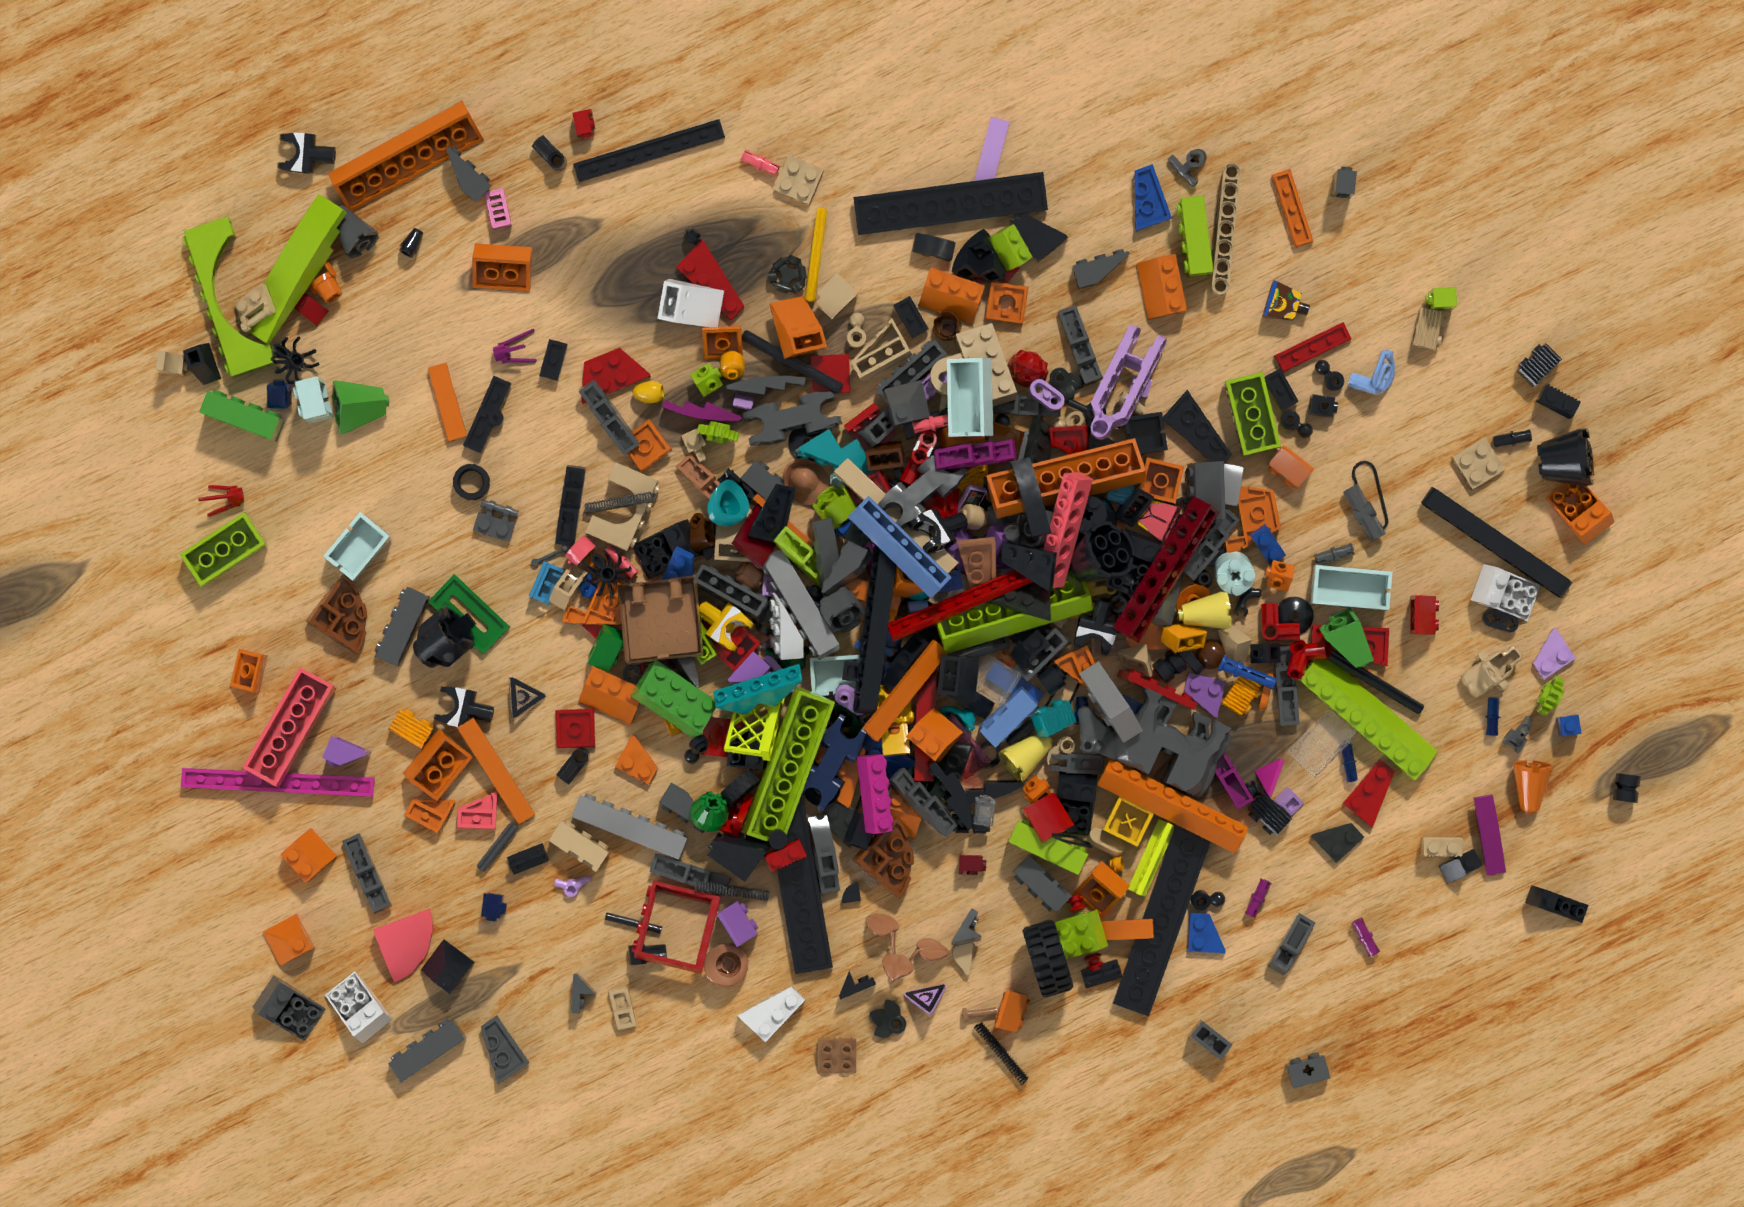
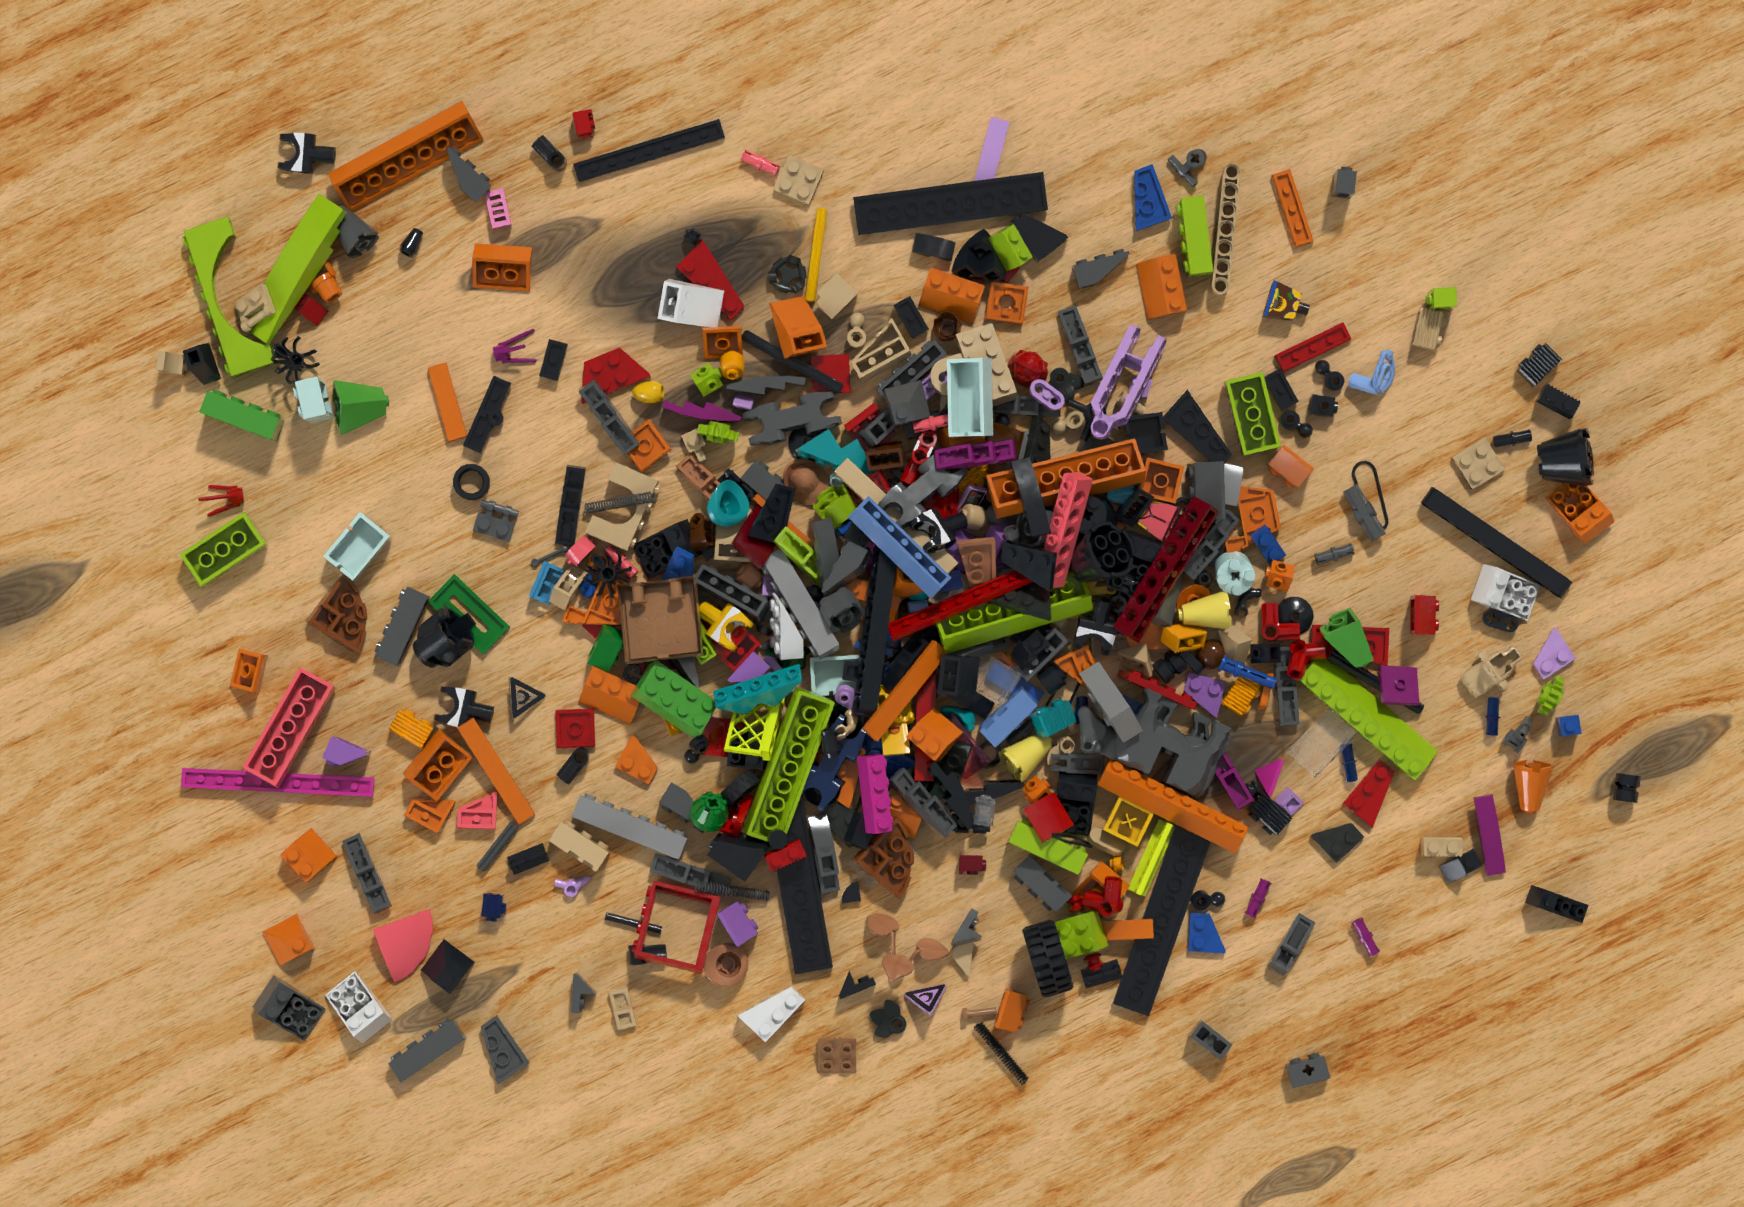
clear blue brick [267,379,292,409] -> none
red tile [1049,424,1090,455] -> none
light aqua piece [1310,565,1393,611] -> none
none -> black cone [821,728,841,758]
none -> tan piece [834,709,858,740]
none -> red piece [1082,876,1123,917]
none -> magenta plate [1378,665,1420,706]

